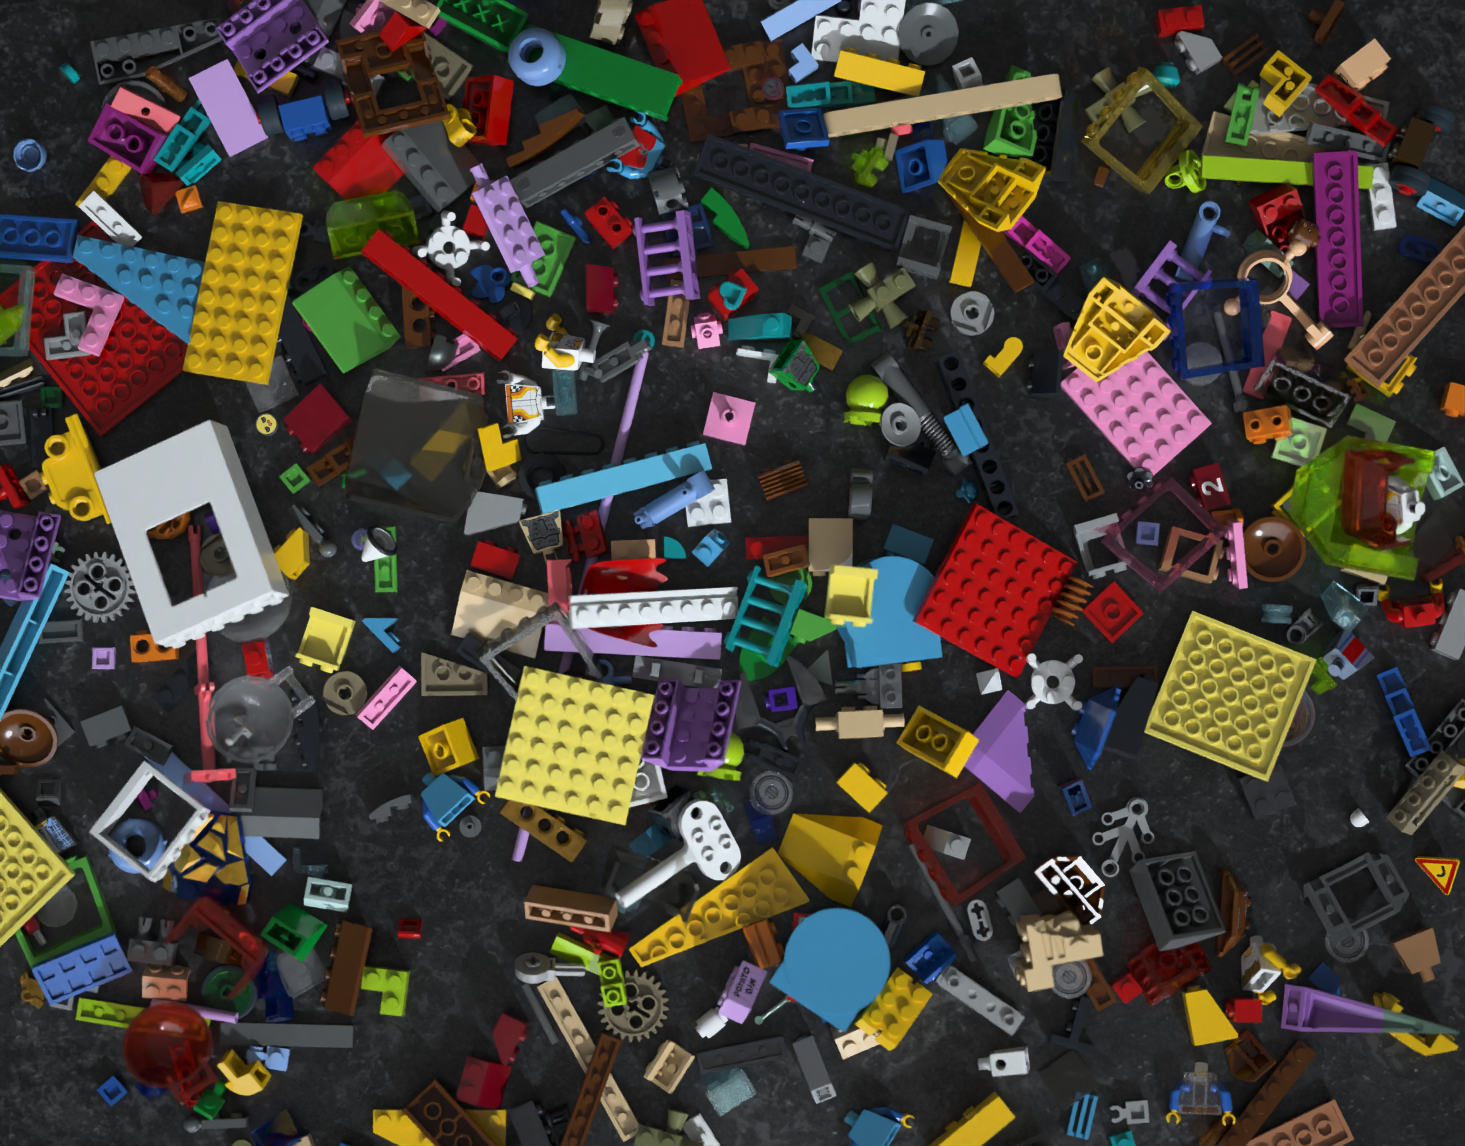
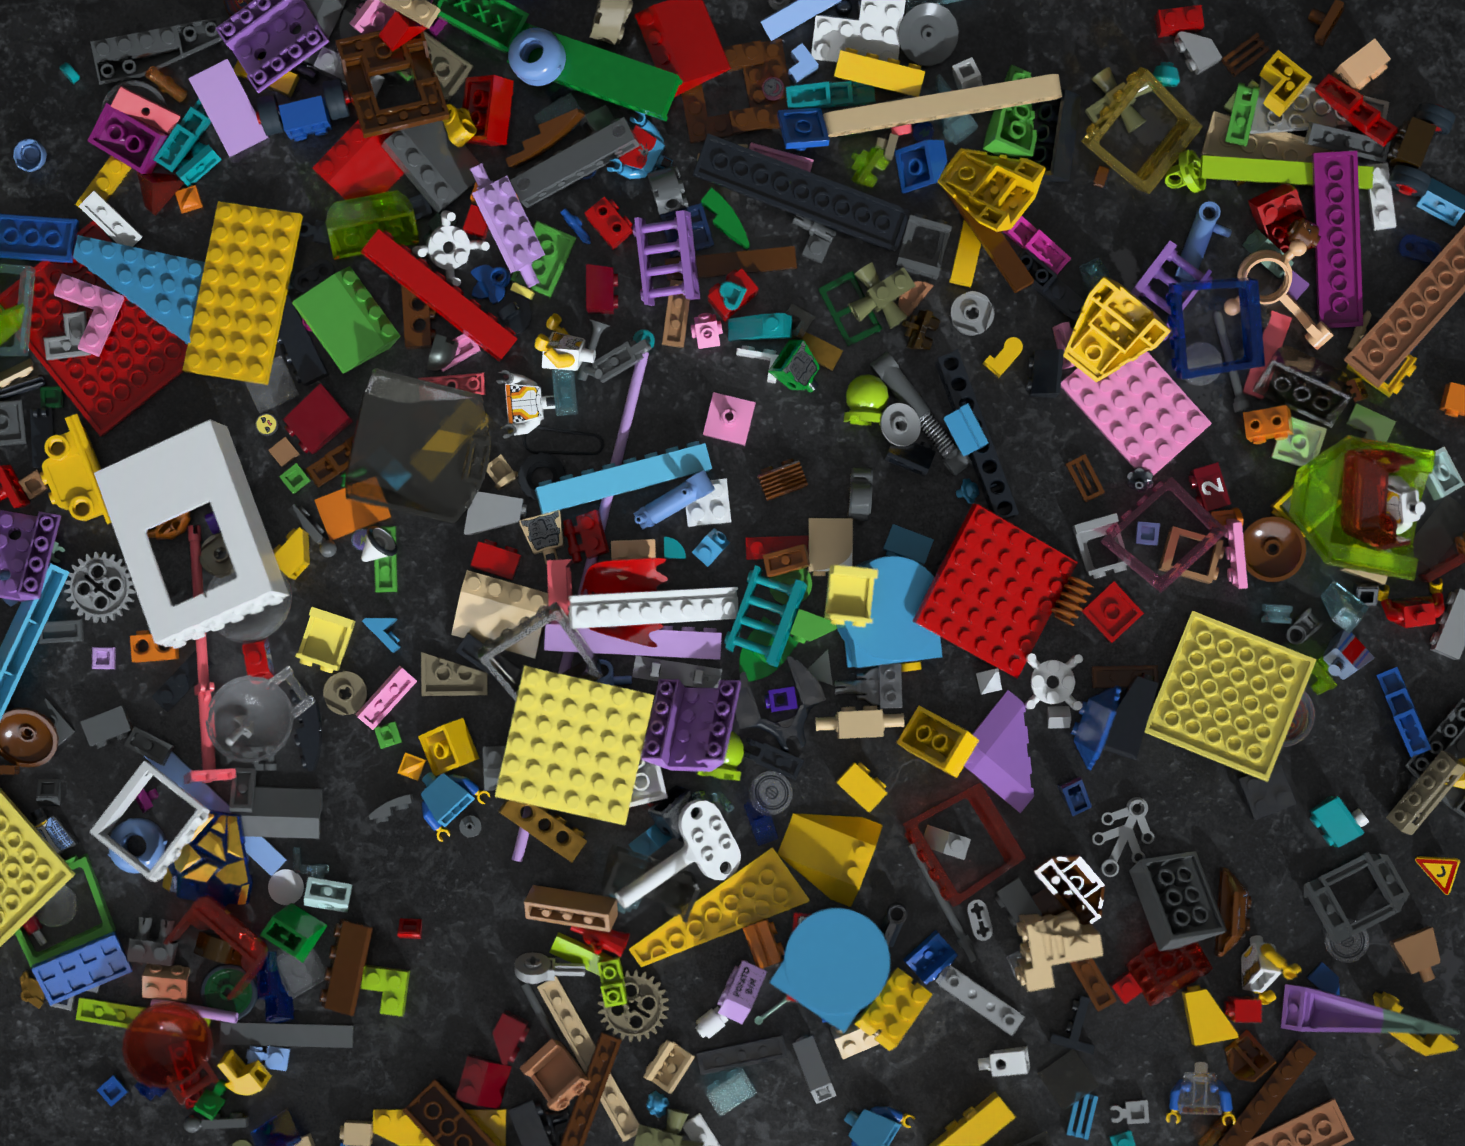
yellow tile [478,423,522,471] -> none
clear tile [1051,959,1092,999] -> none
none -> medium nougat tile [268,437,300,468]
none -> white sticker [268,869,304,905]
none -> orange tile [314,476,392,541]
none -> tan brick [340,1120,373,1146]
none -> bright green tile [374,721,402,749]
none -> light orange tile [397,752,426,781]
none -> nougat panel [520,1039,590,1111]
none -> dark azure plant [647,1091,669,1118]
none -> nougat tile [898,281,934,320]
none -> light grey slope [1047,706,1071,728]
none -> teal slope [1309,796,1364,848]

